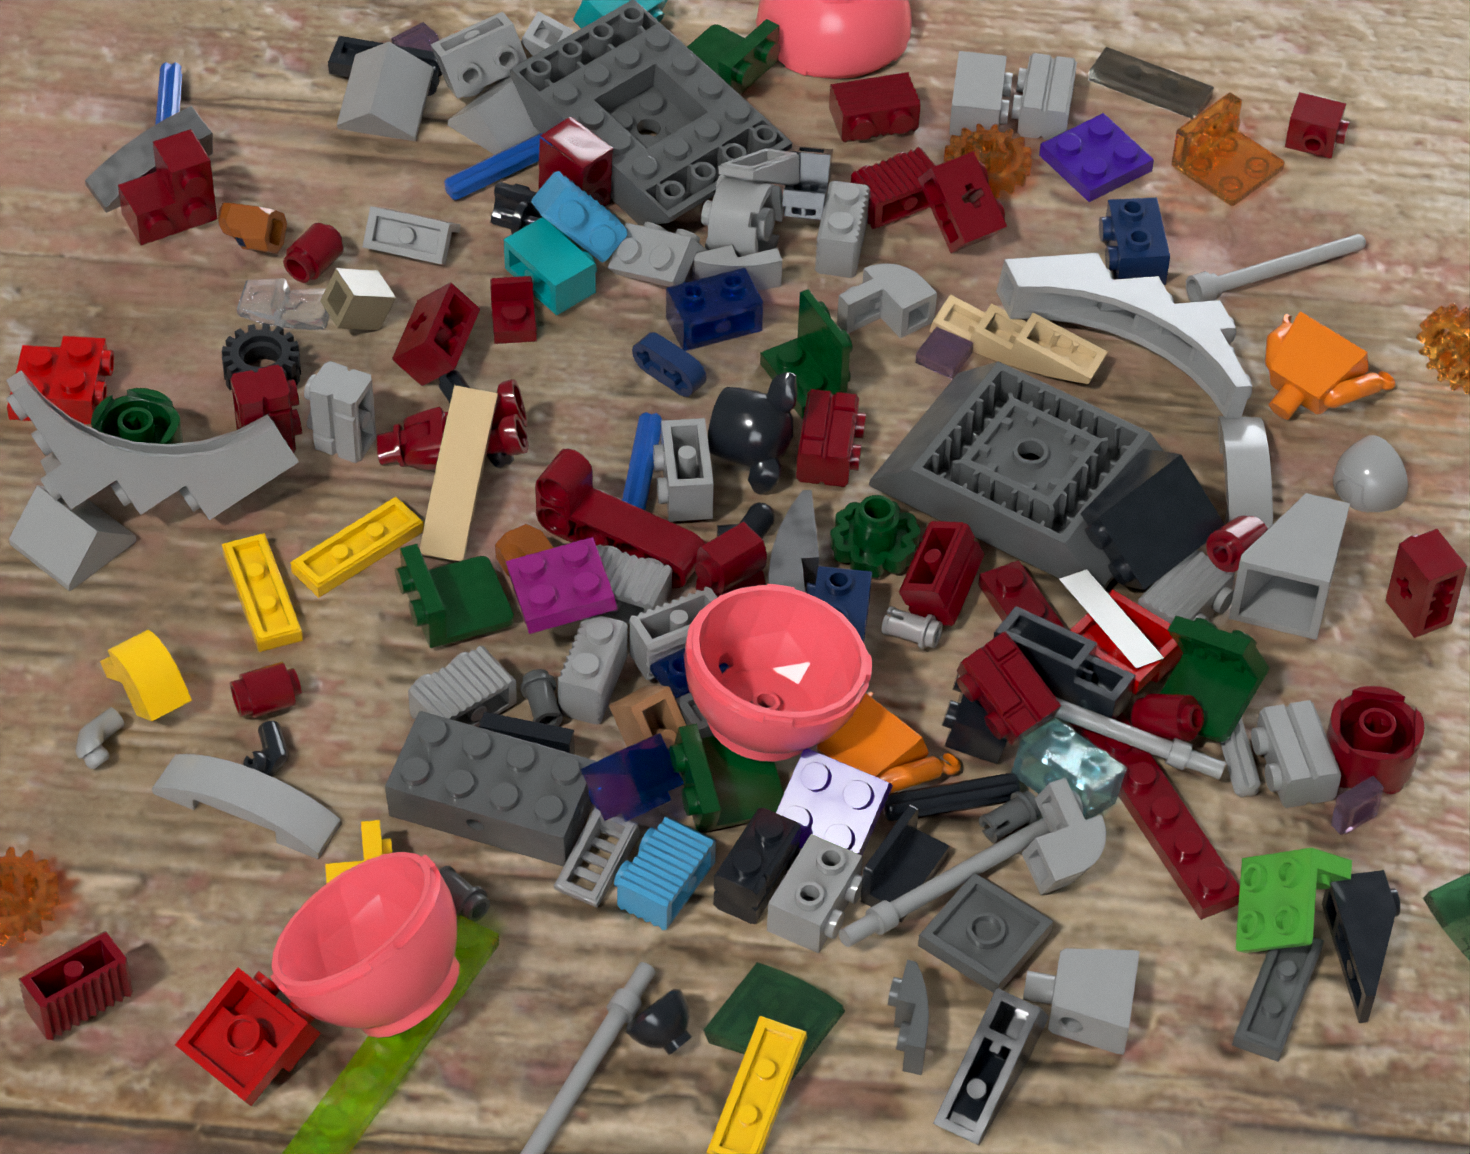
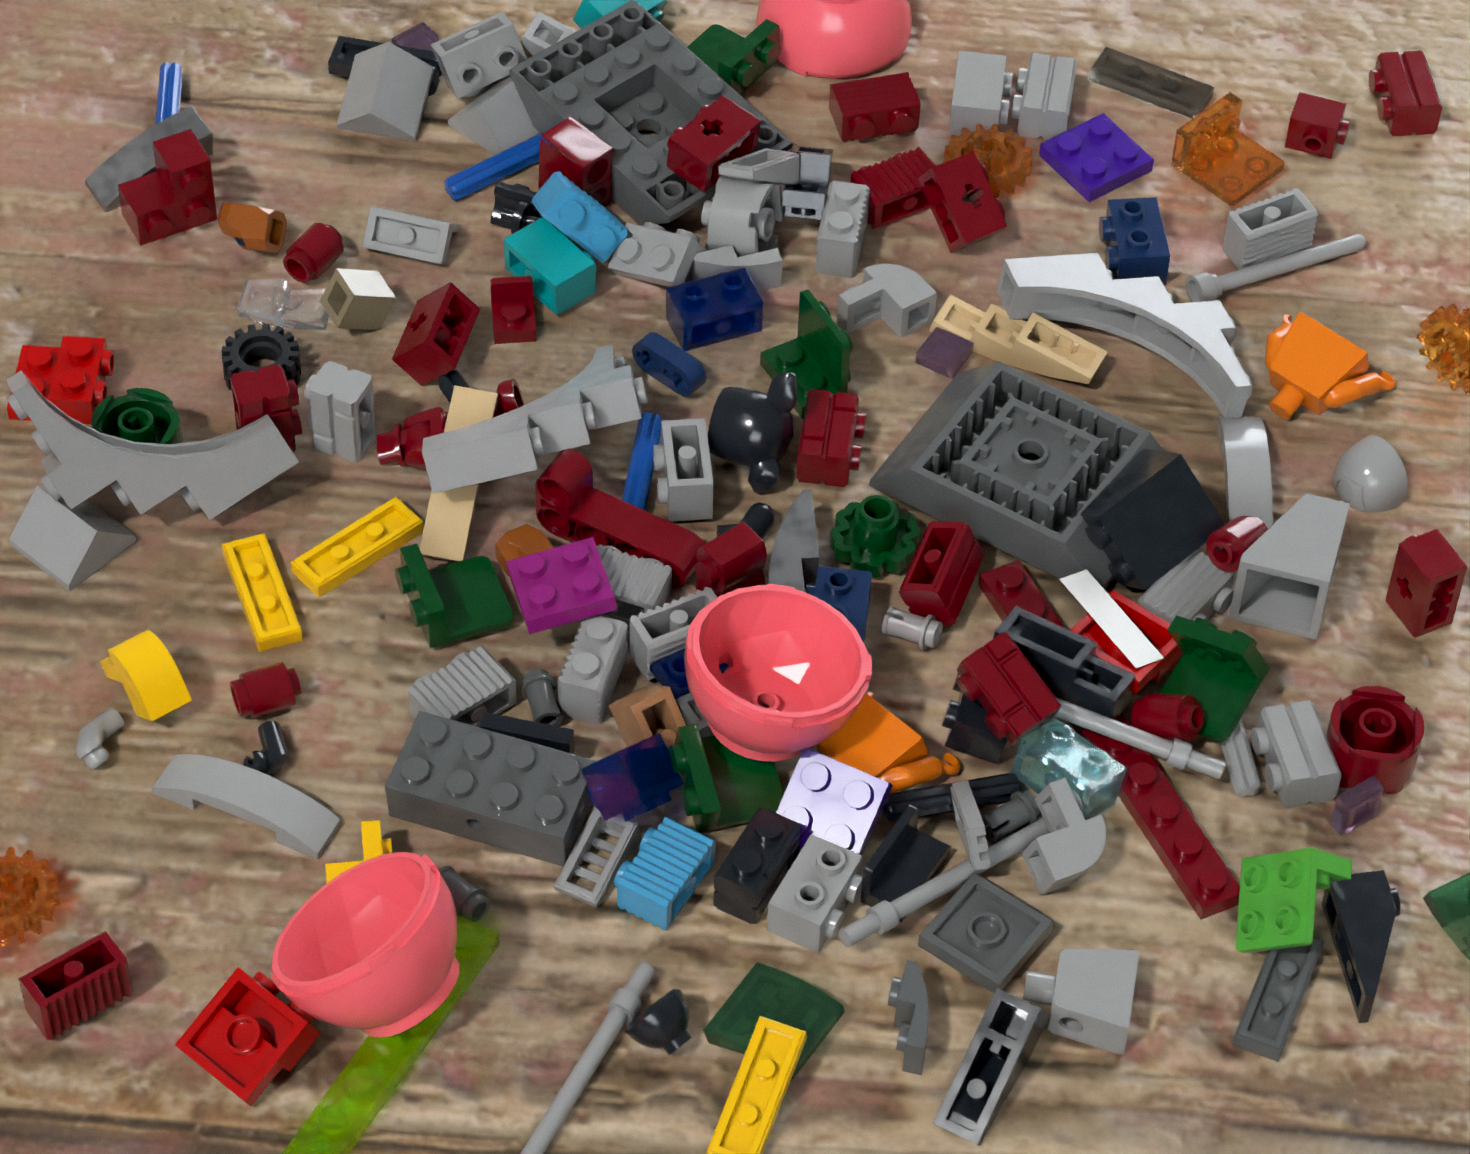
none -> light grey arch [422,344,648,494]
none -> dark red brick [666,95,761,193]
none -> light grey tile [950,780,991,870]
none -> light grey brick [1222,188,1318,269]
none -> dark red brick [1369,50,1442,136]

